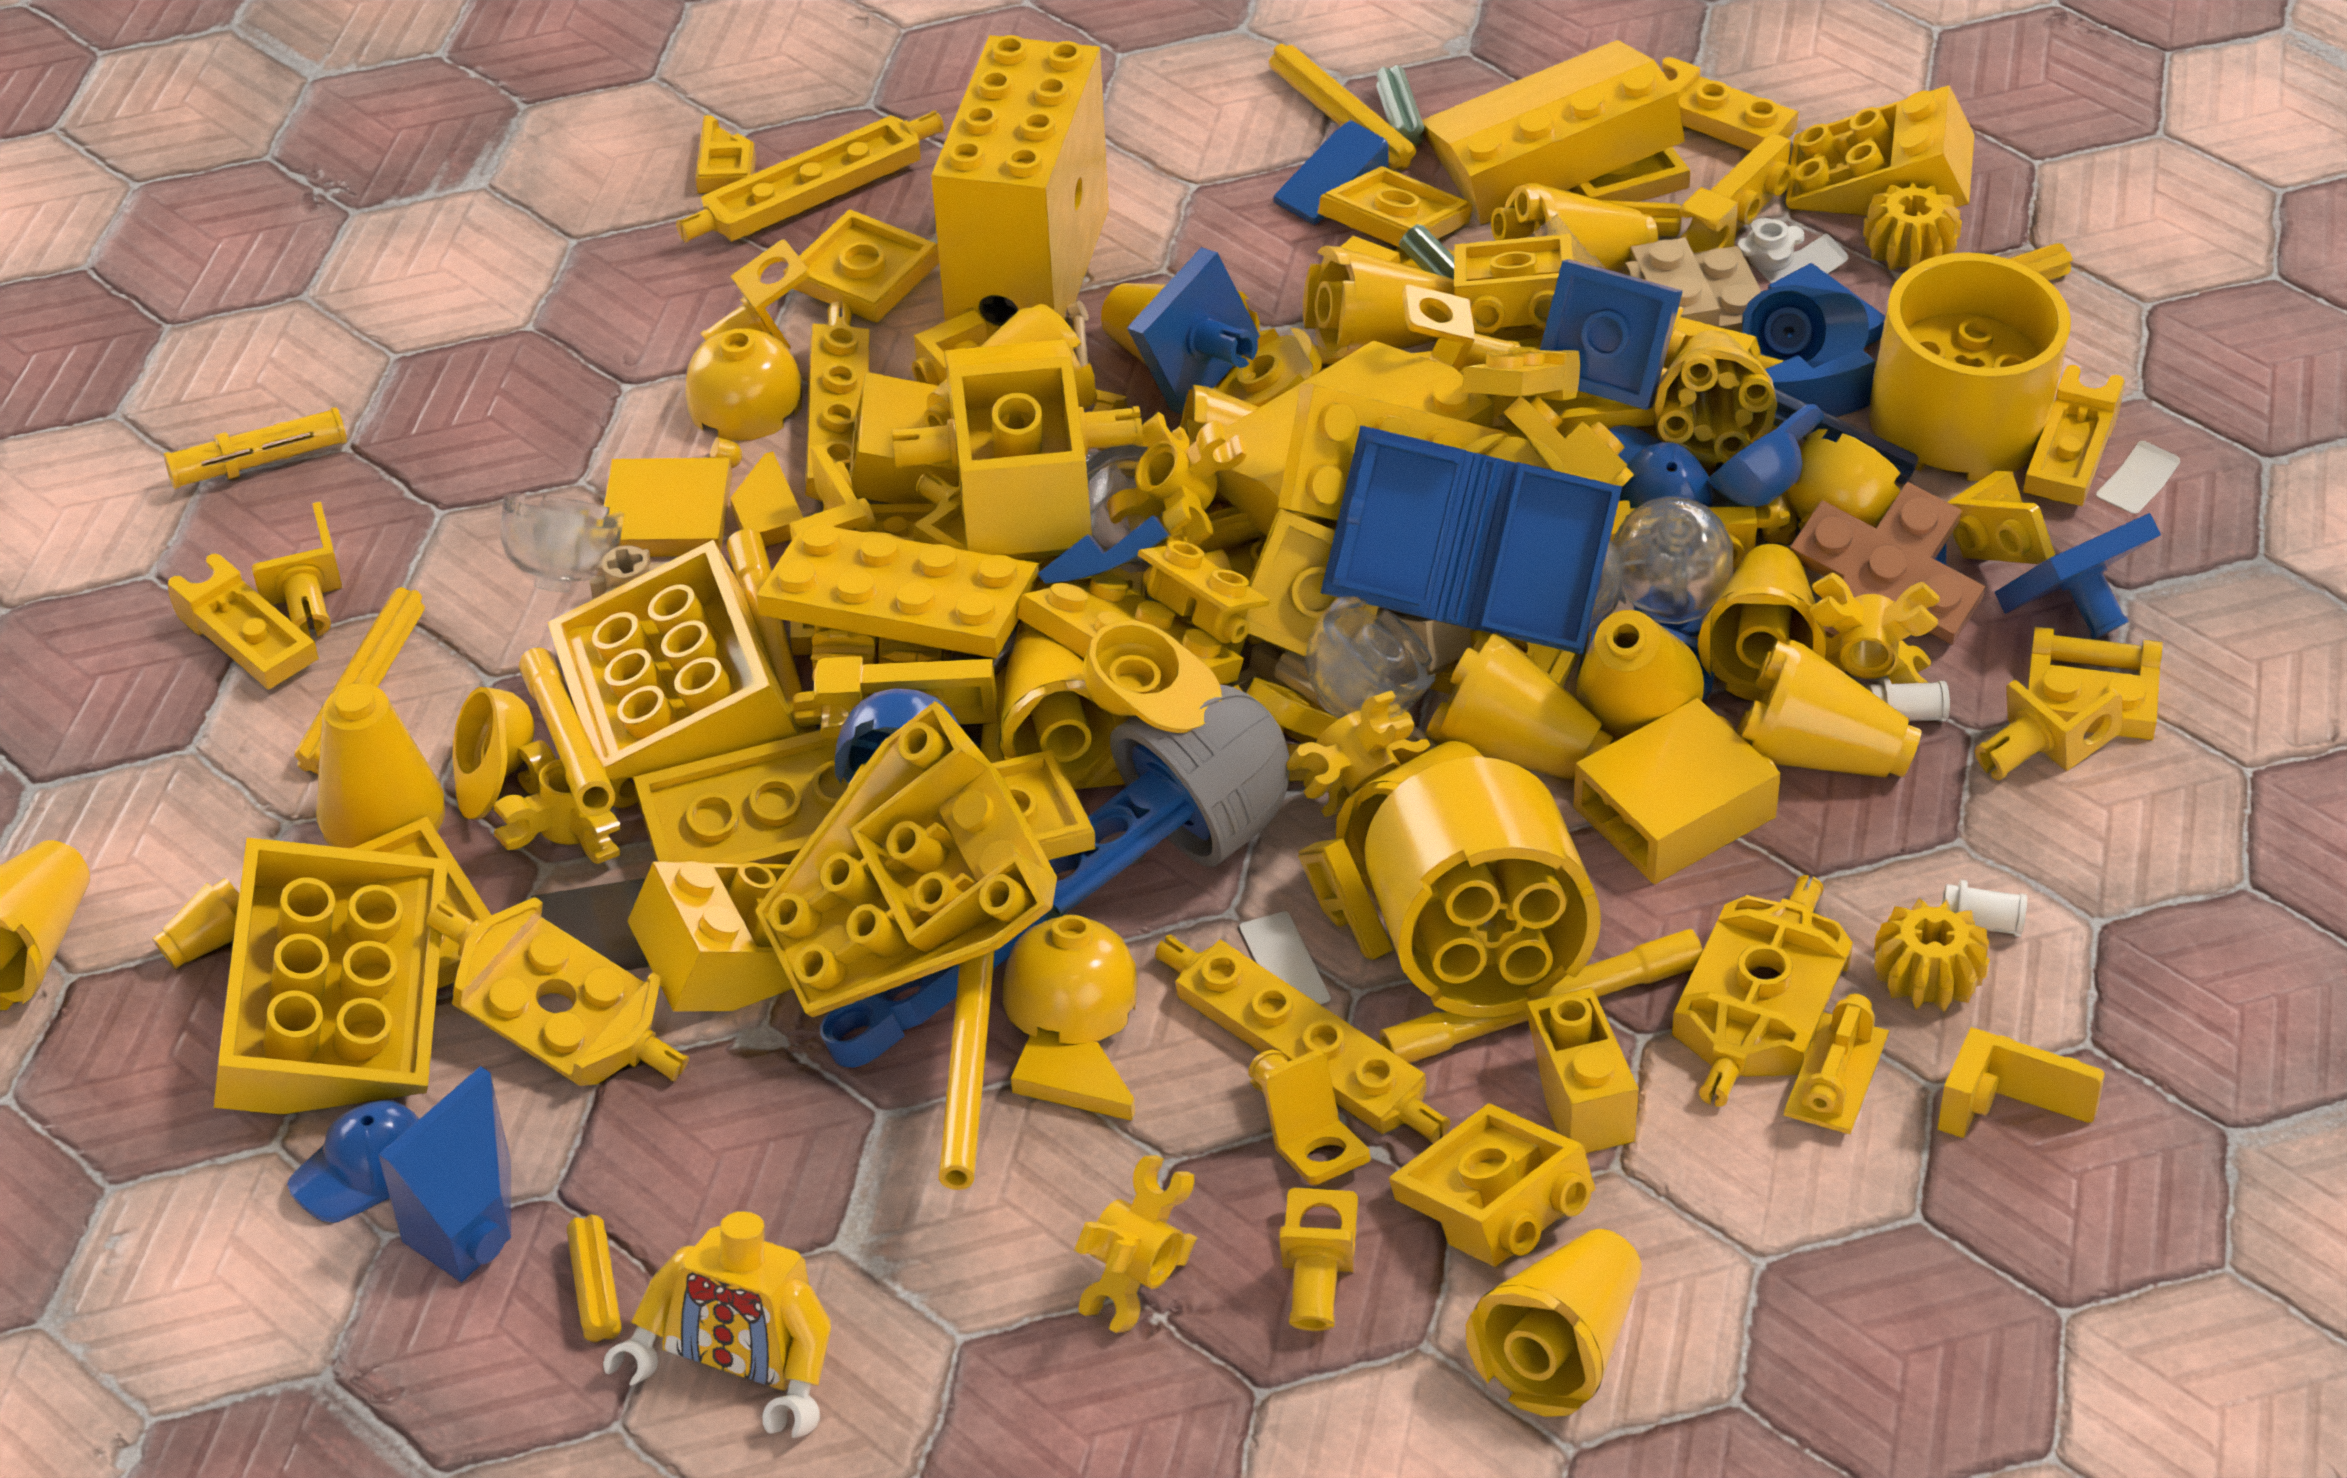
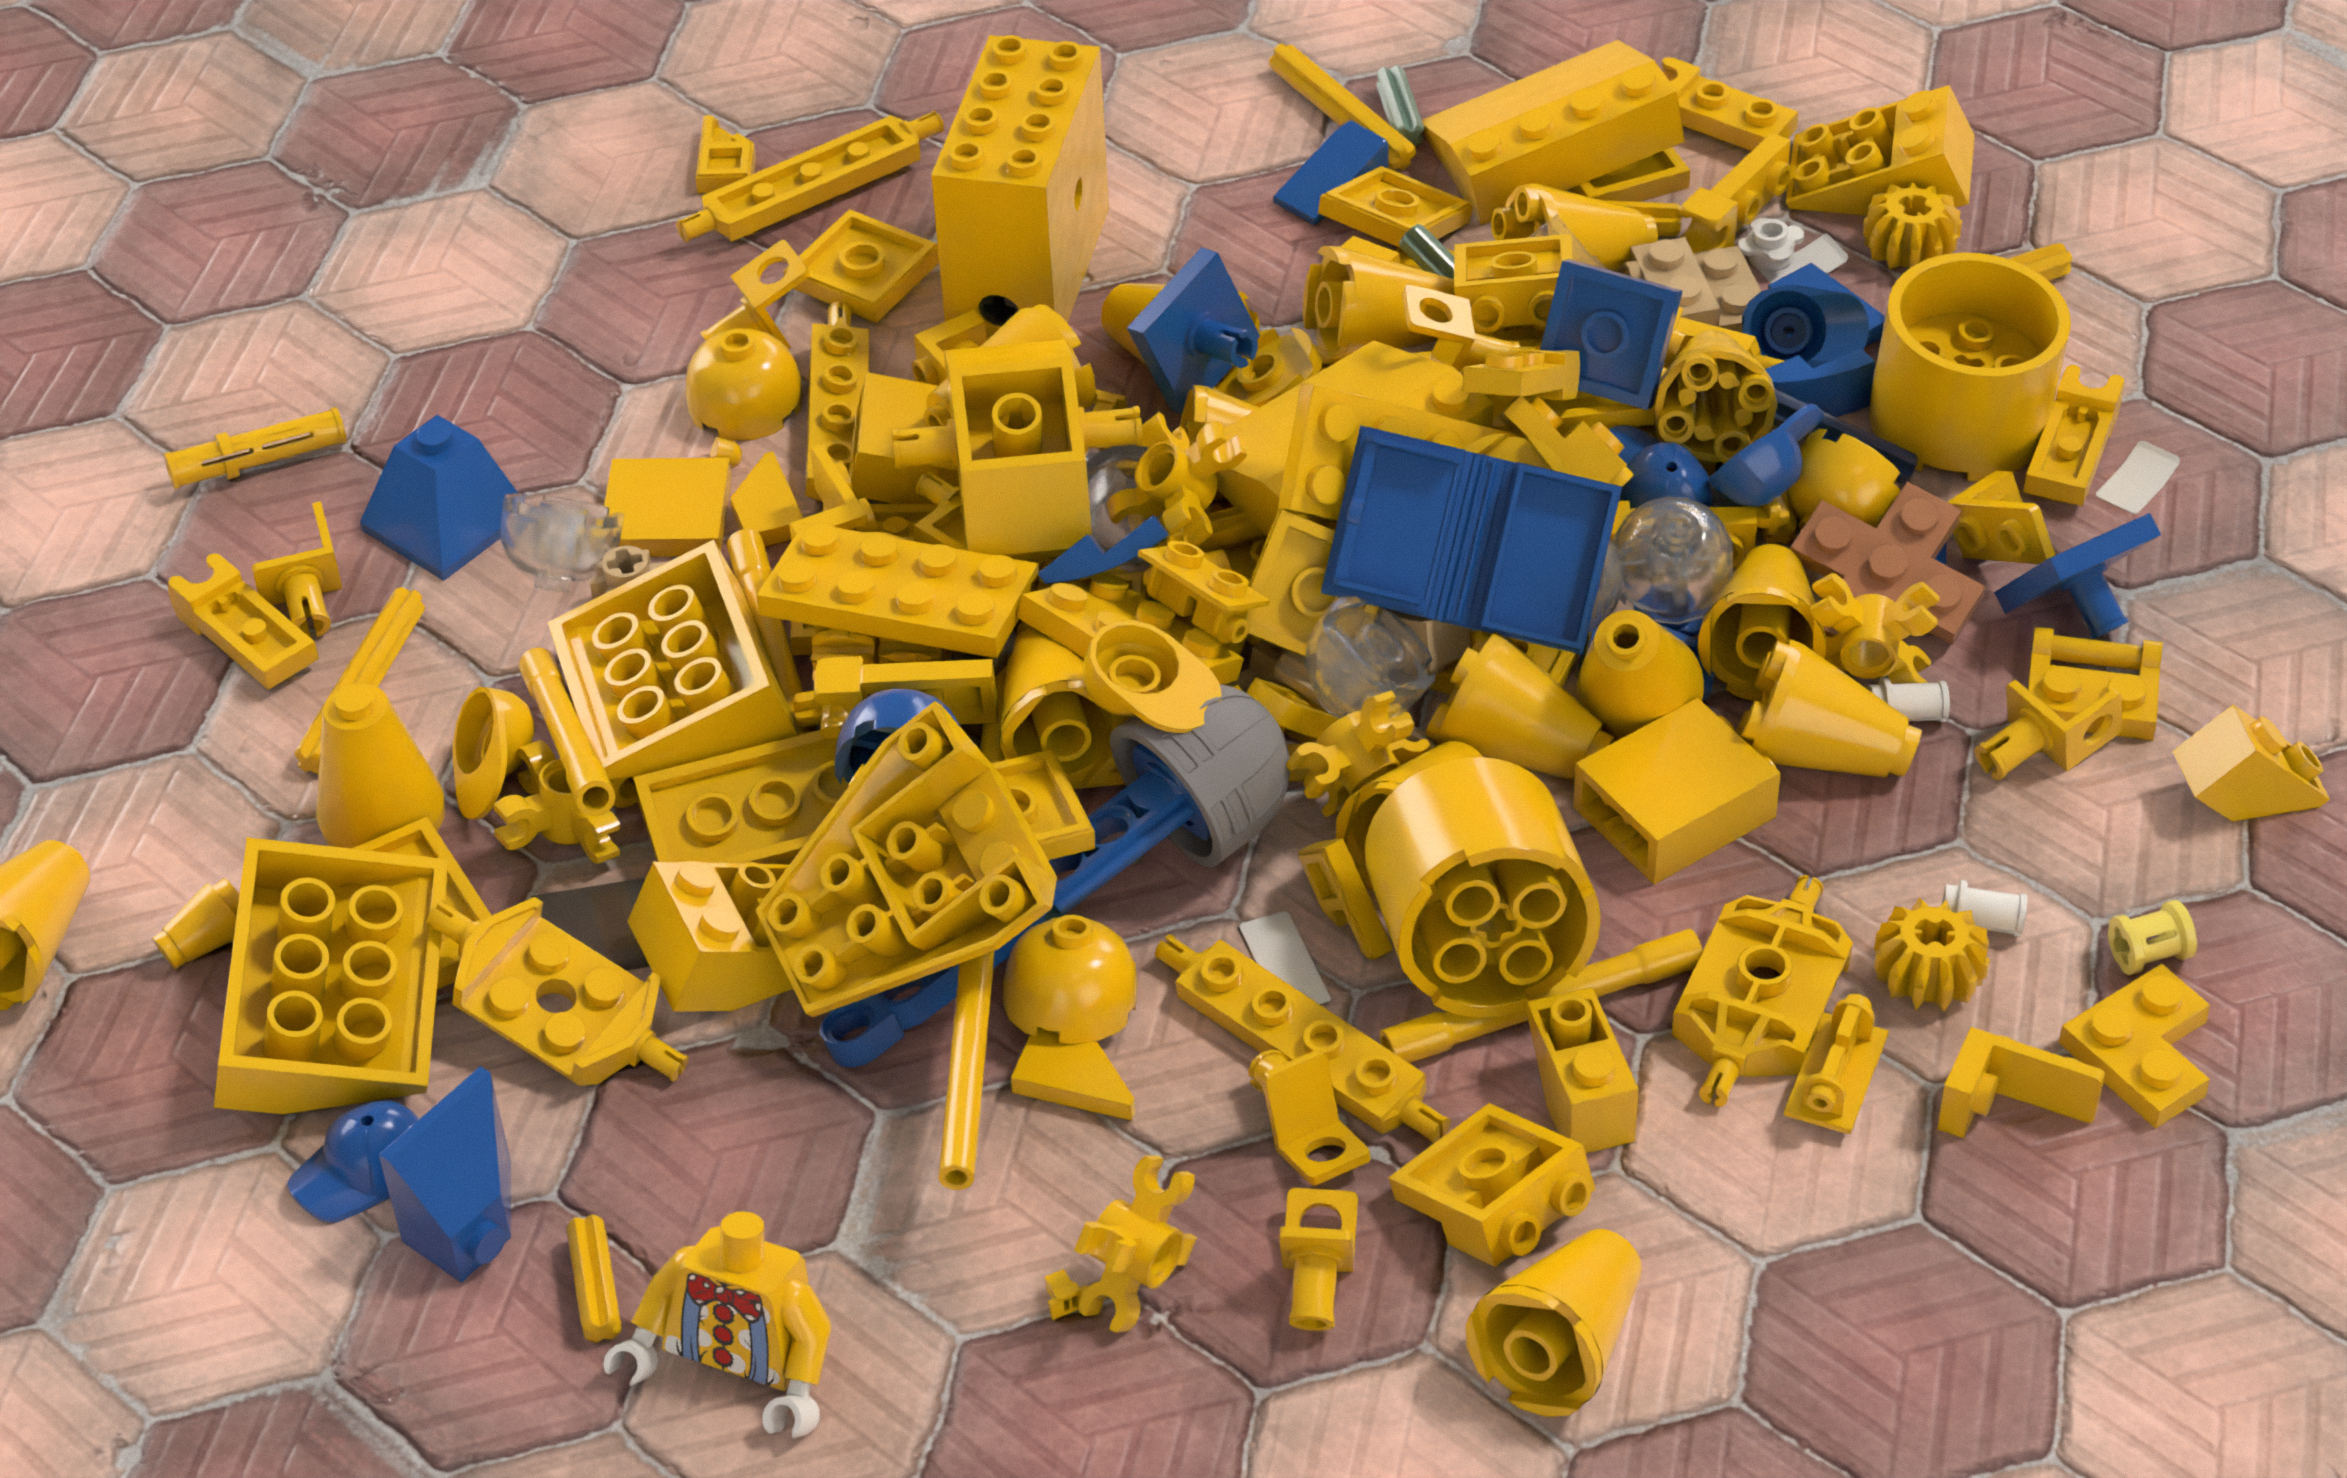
tan hinge [1068,300,1095,378] -> none
none -> blue slope [360,414,530,581]
none -> yellow piece [1044,1269,1088,1320]
none -> yellow plate [2059,964,2210,1129]
none -> light yellow bush [2108,900,2197,976]
none -> yellow slope [2172,704,2330,822]

